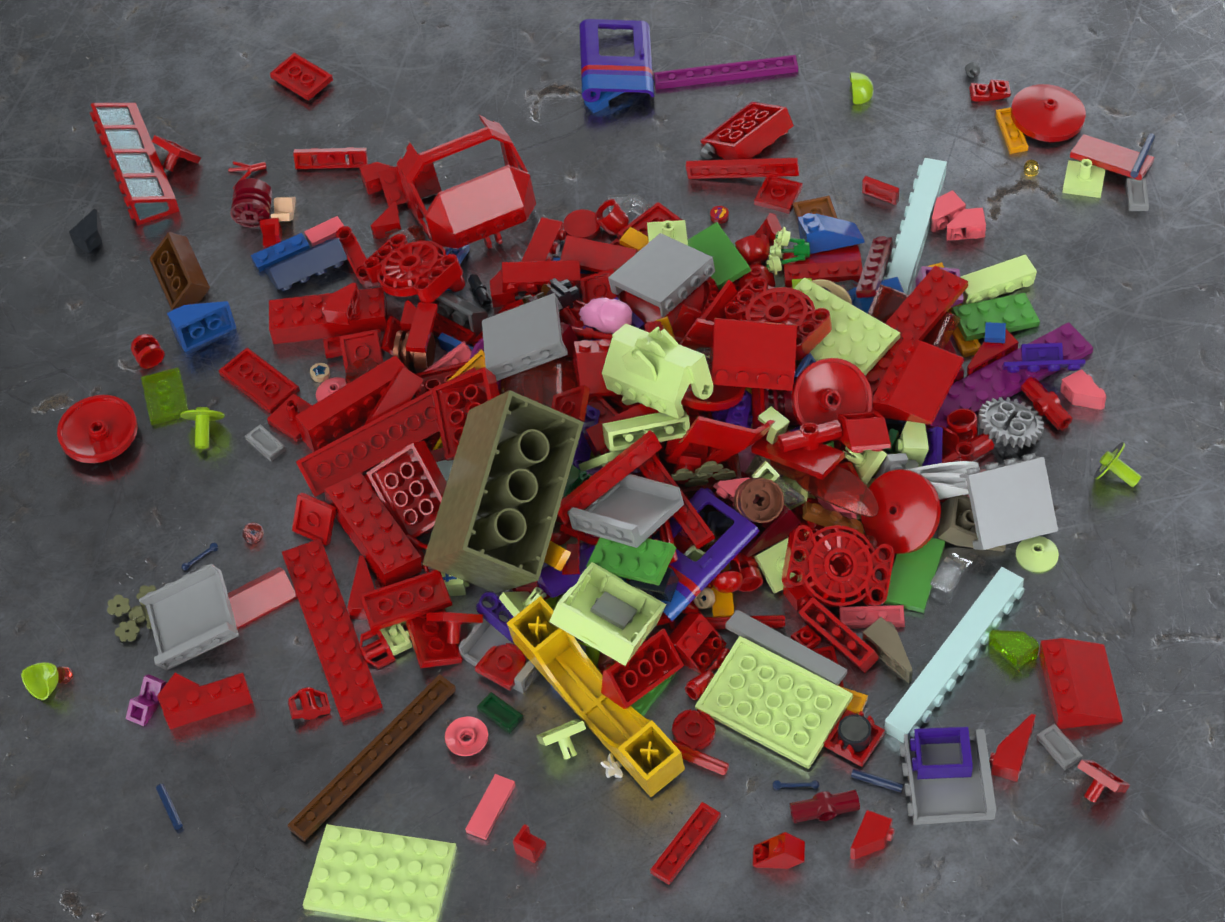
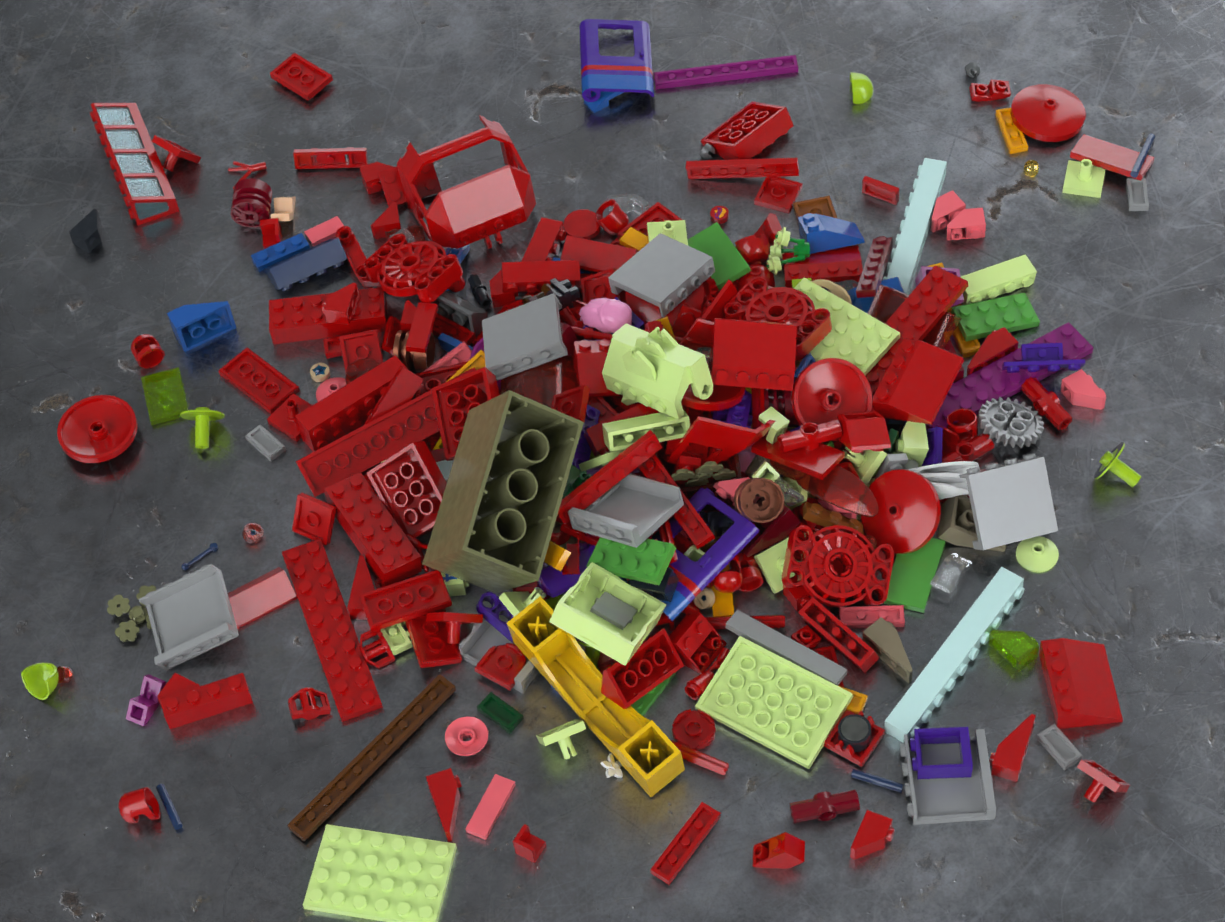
reddish brown slope [149,232,210,310] -> none
dark blue hinge [773,780,820,790] -> none
blue tile [985,322,1006,343] -> none
none -> red helmet [119,787,161,824]
none -> red slope [426,768,462,842]

